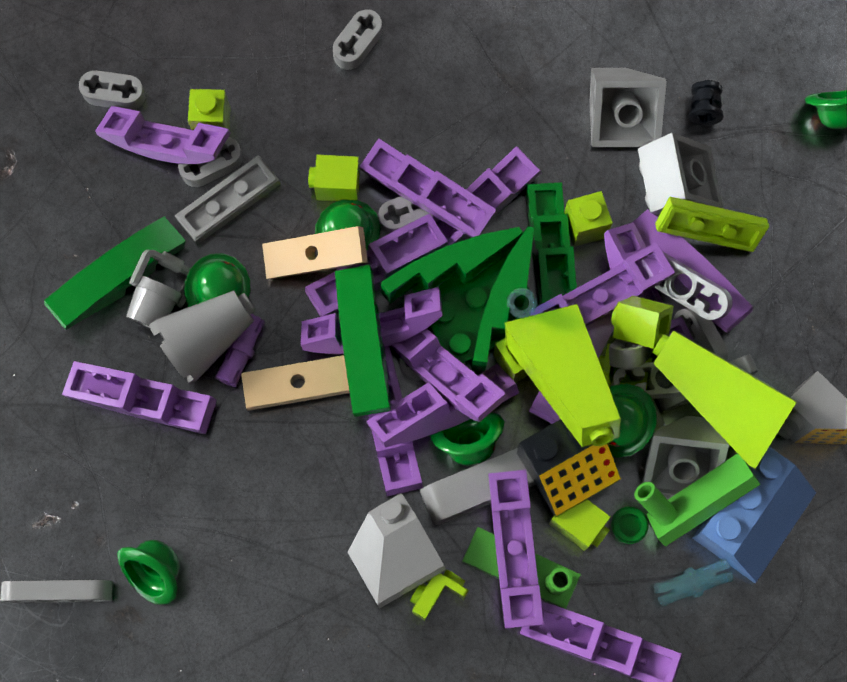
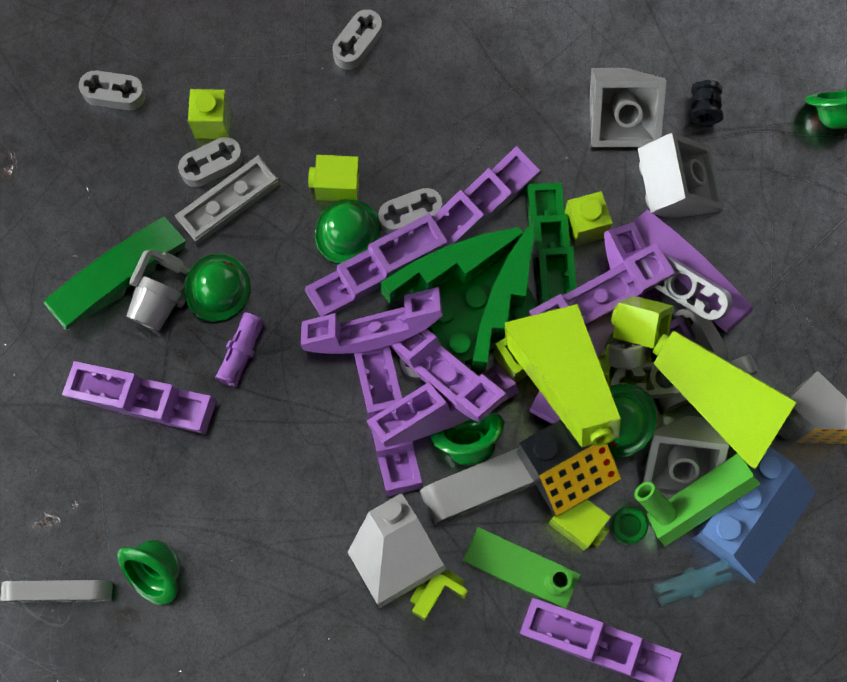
medium lavender slope [95,106,231,164] -> none
light grey cone [149,291,256,384] -> none
tan tile [241,355,350,411] -> none
tile [262,226,368,279] -> none
green slope [335,264,391,417] -> none
medium lavender slope [359,138,496,238] -> none
medium lavender slope [488,470,544,628] -> none
clear light blue pin [507,288,537,318] -> none
lime tile [655,196,770,252] -> none

